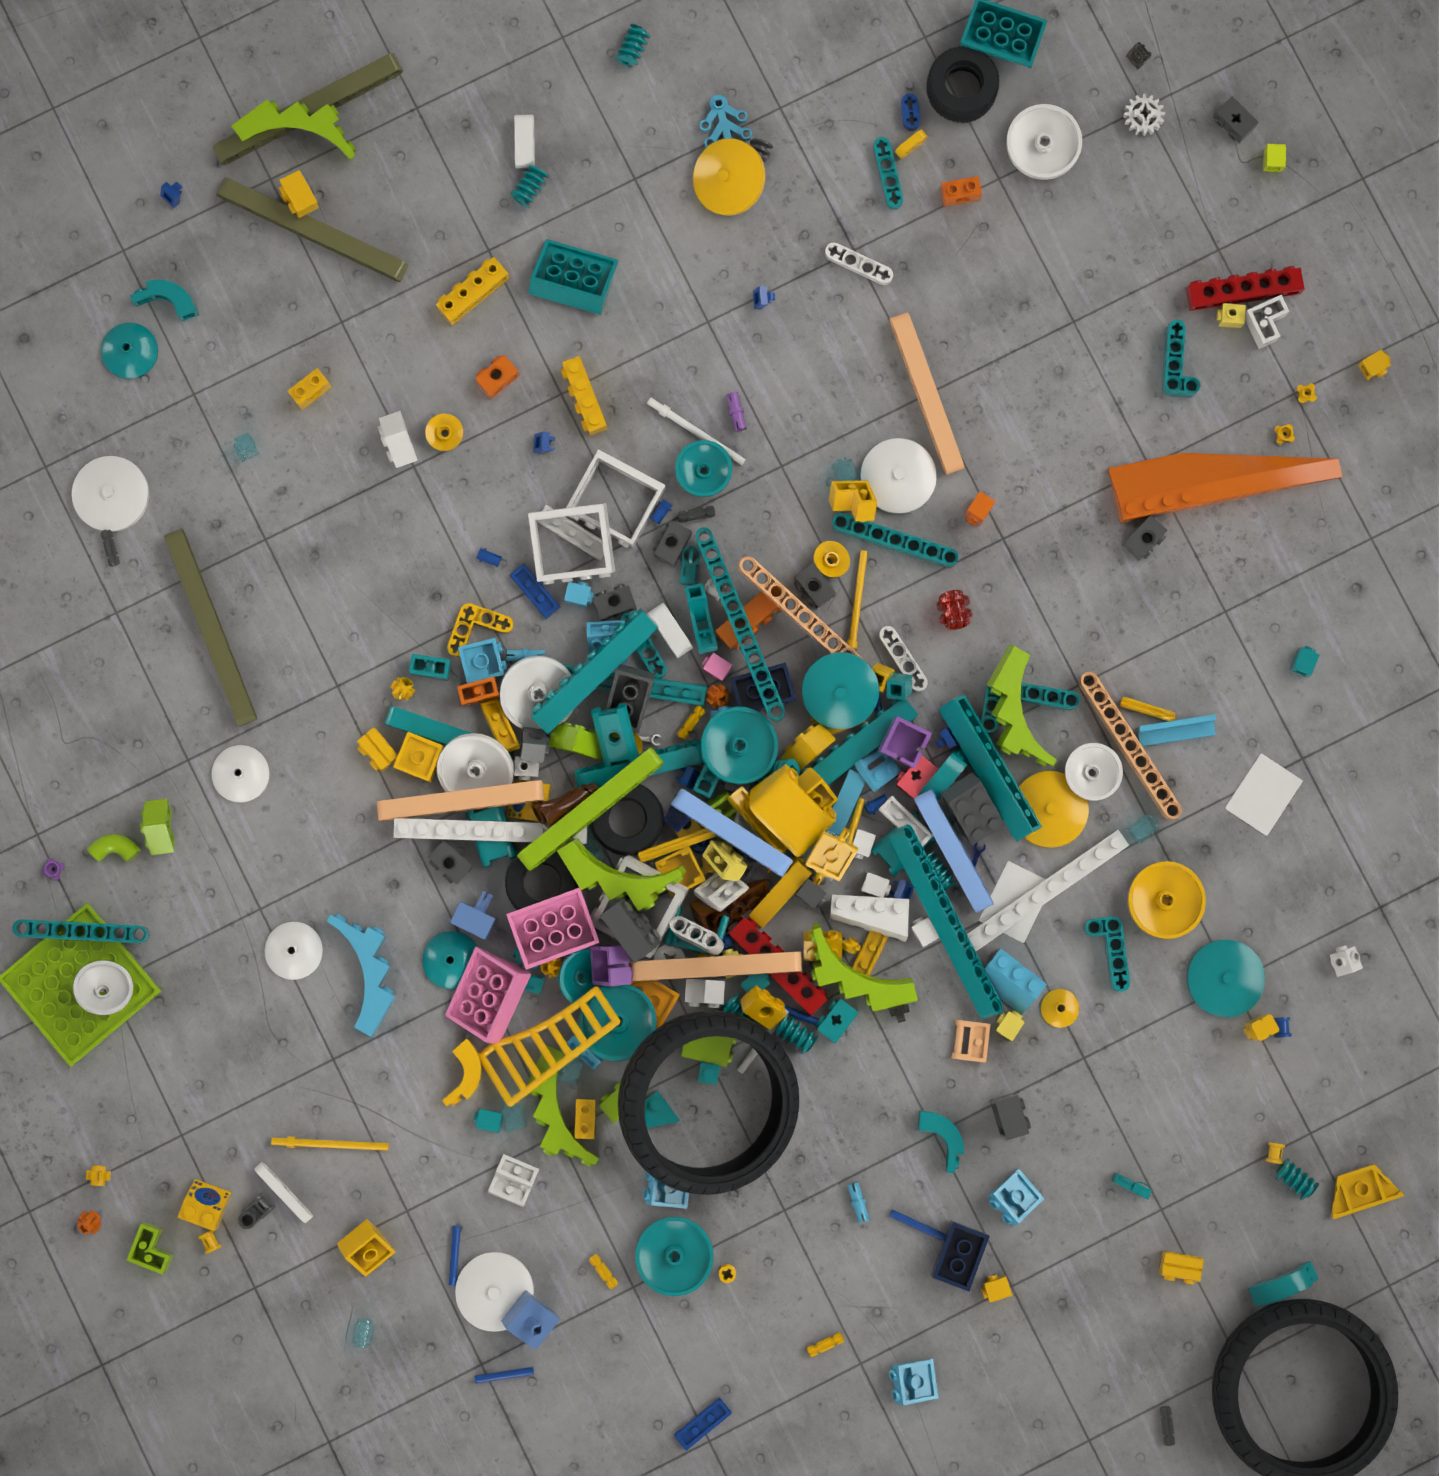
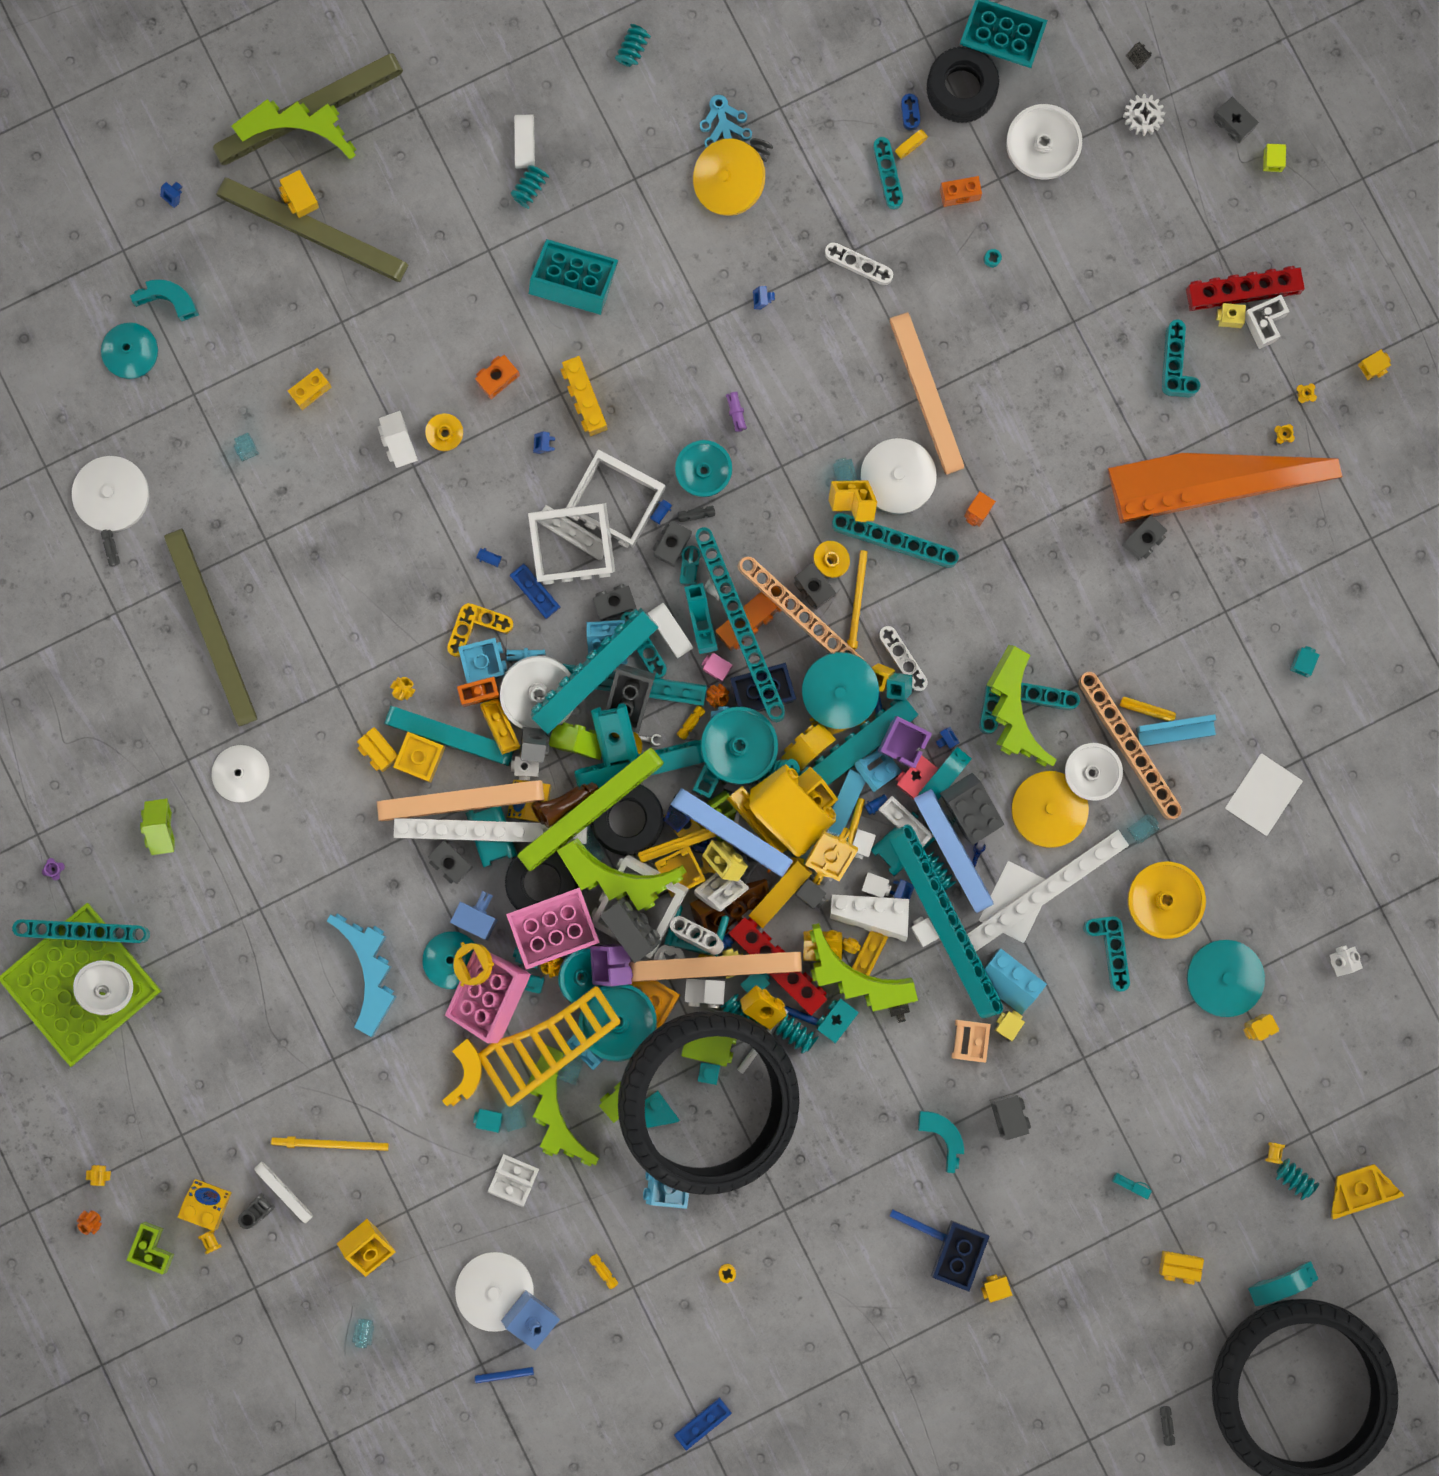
lime cylinder [87,834,141,863] -> none
white dish [265,922,323,980] -> none
teal brick [409,654,452,681] -> none
yellow brick [436,257,510,326] -> none
white dish [437,733,514,792] -> none
blue bar [449,1226,461,1286] -> none
medium azure brick [564,581,594,608] -> none
yellow brick [575,1098,596,1139] -> none
teal dish [635,1216,714,1296] -> none
white bar [647,398,746,466] -> none
blue tile [676,766,700,790] -> none
yellow axle [807,1332,844,1357] -> none
medium azure pin [847,1182,870,1223] -> none
medium azure plate [889,1359,939,1406] -> none
clear red piece [936,590,973,630] -> none
teal brick [939,694,1042,842] -> none
medium azure plate [988,1169,1044,1226] -> none
yellow dish [1040,989,1079,1028] -> none
blue bush [1274,1017,1292,1038] -> none
none -> yellow piece [453,942,494,987]
none -> teal bush [984,249,1002,268]

